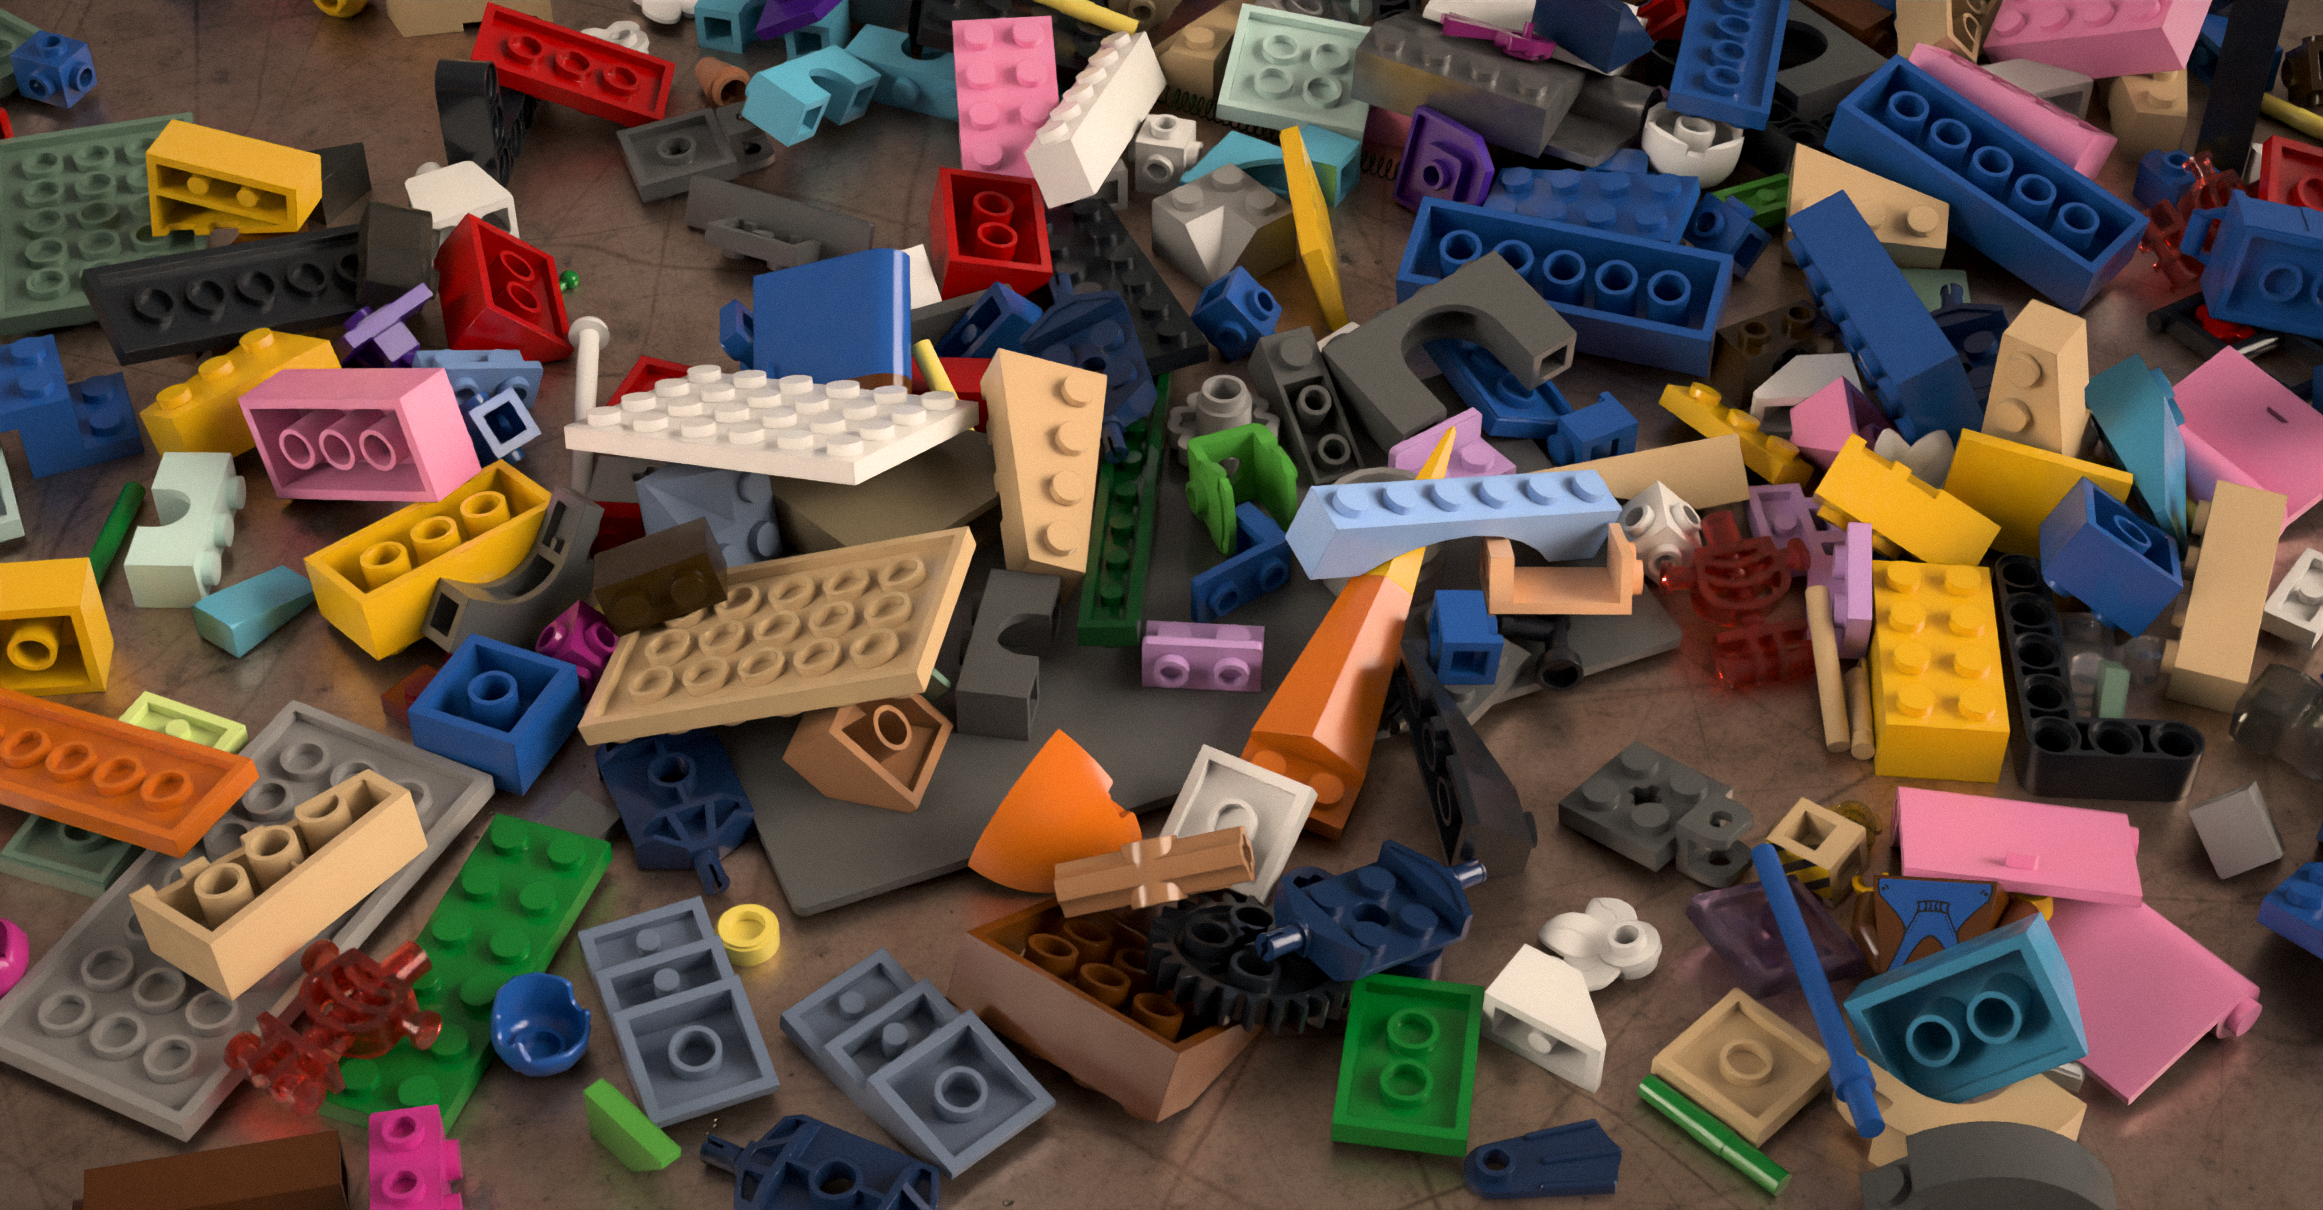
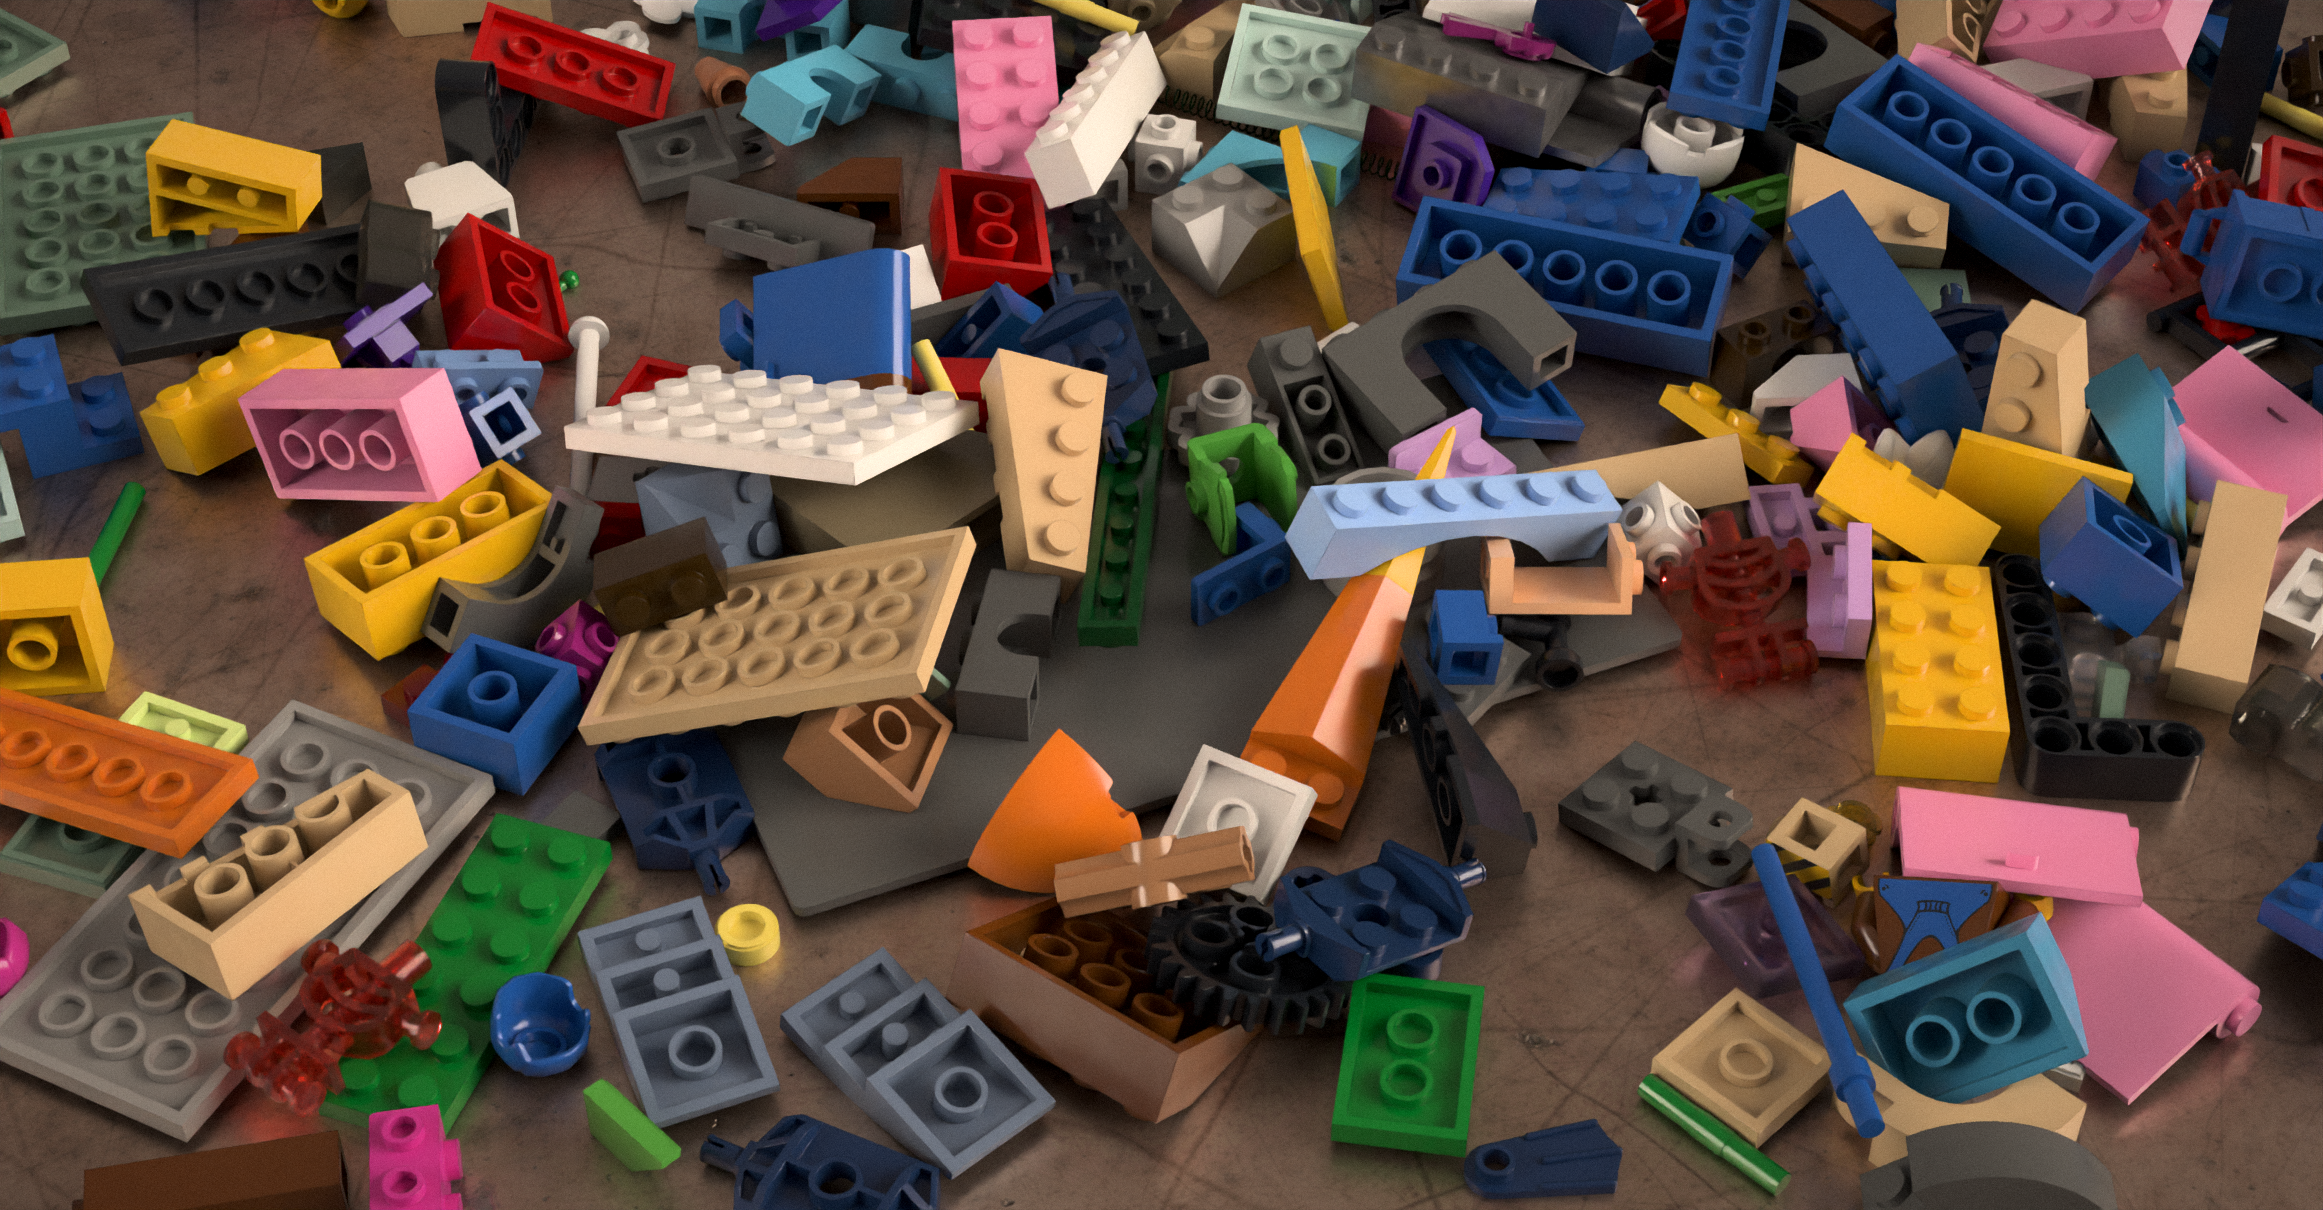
blue brick [10,30,98,109] -> none
light aqua arch [124,452,246,608] -> none
medium azure slope [191,565,316,658] -> none
lavender bracket [1142,620,1265,692] -> none
blue brick [1190,265,1283,363] -> none
white slope [1480,943,1606,1094] -> none
white plate [1537,897,1662,992] -> none
blue brick [1547,391,1639,467] -> none
tan bar [1805,585,1851,752] -> none
tan wheel [1845,657,1876,760] -> none
light grey panel [2189,781,2286,879] -> none
none -> reddish brown slope [796,157,905,235]

